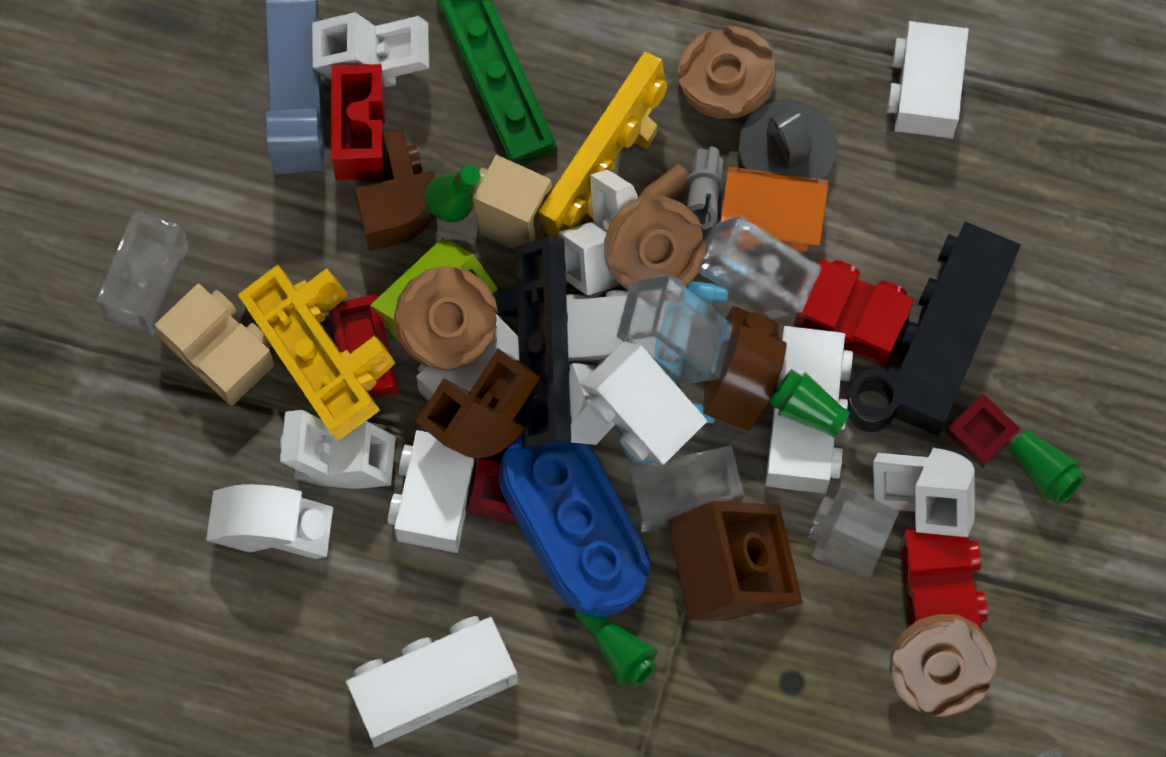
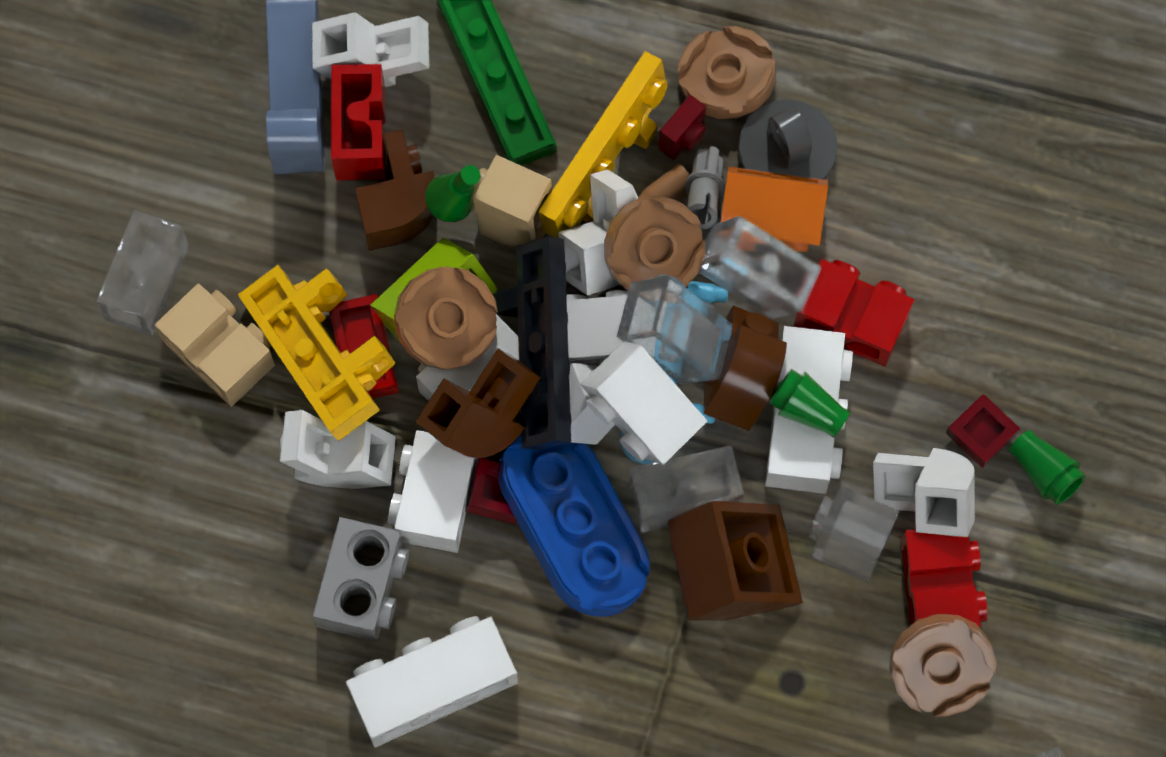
white brick [206,484,333,559] -> none
green cone [575,610,657,686] -> none
black hinge [847,221,1021,436] -> none
white brick [887,21,969,139] -> none
none -> light grey brick [313,517,409,642]
none -> dark red plate [658,94,707,161]

